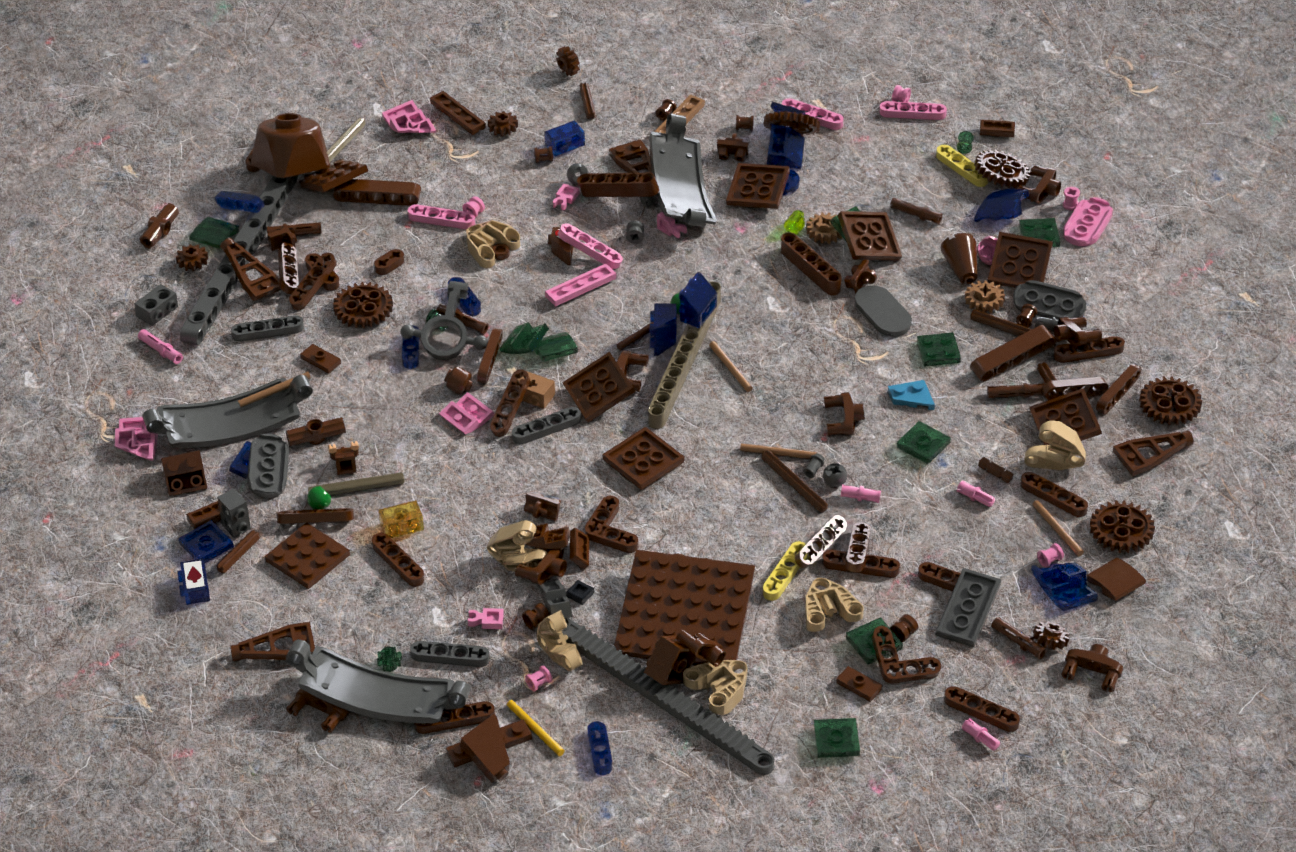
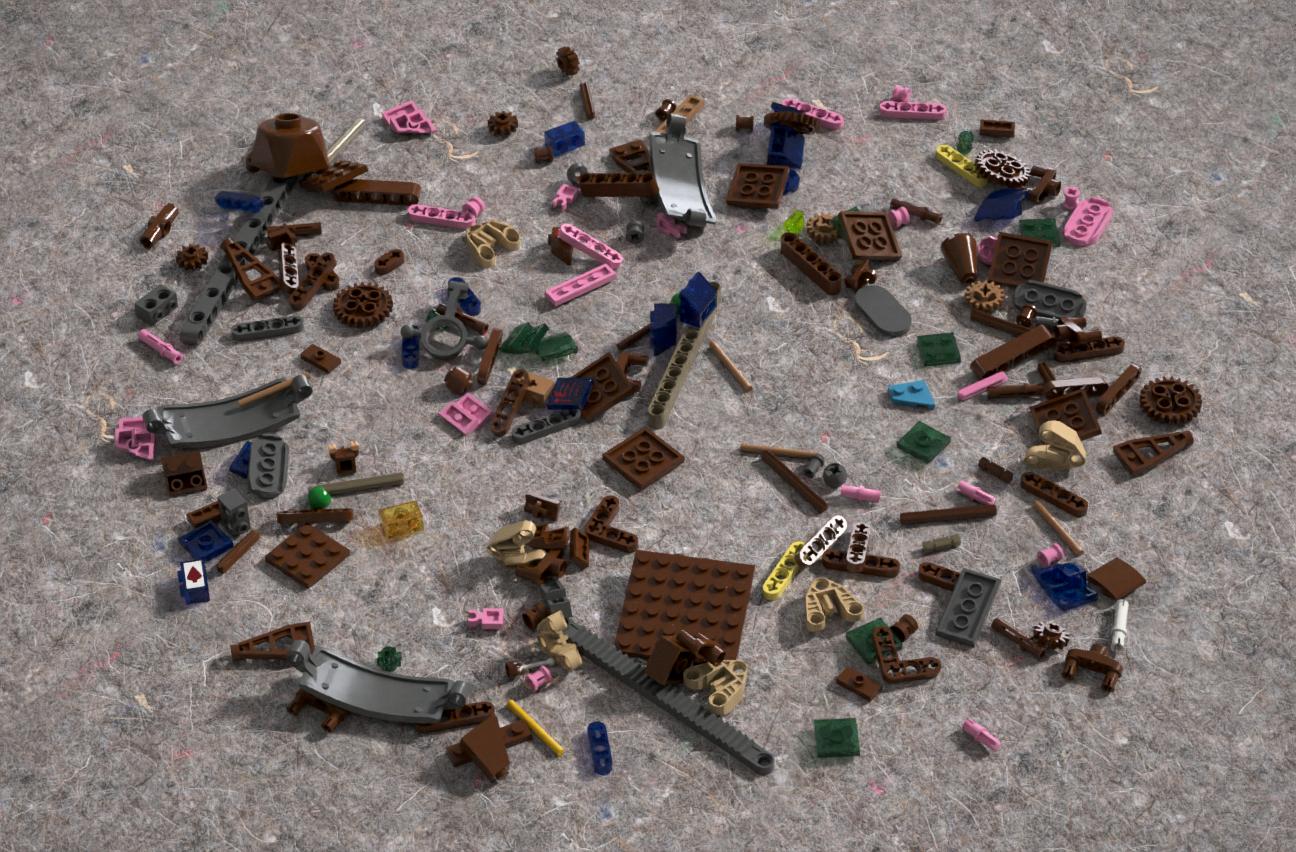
clear green slope [189,216,239,249] -> none
reddish brown piece [286,417,346,447] -> none
reddish brown beam [372,533,424,587] -> none
dark grey beam [410,641,490,667] -> none
reddish brown plate [430,91,486,135] -> none
reddish brown tile [492,244,510,260] -> none
black tile [566,580,594,605] -> none
reddish brown hips [717,133,749,162] -> none
reddish brown connector [824,392,865,436] -> none
reddish brown beam [944,686,1020,732] -> none
reddish brown gear [1089,500,1155,553] -> none
none -> hinge [505,658,555,679]
none -> clear blue tile [546,377,594,410]
none -> bright pink wheel [888,207,910,228]
none -> reddish brown axle [900,504,997,525]
none -> dark tan axle [922,534,961,553]
none -> bright pink axle [957,371,1007,401]
none -> white pin [1110,599,1129,653]

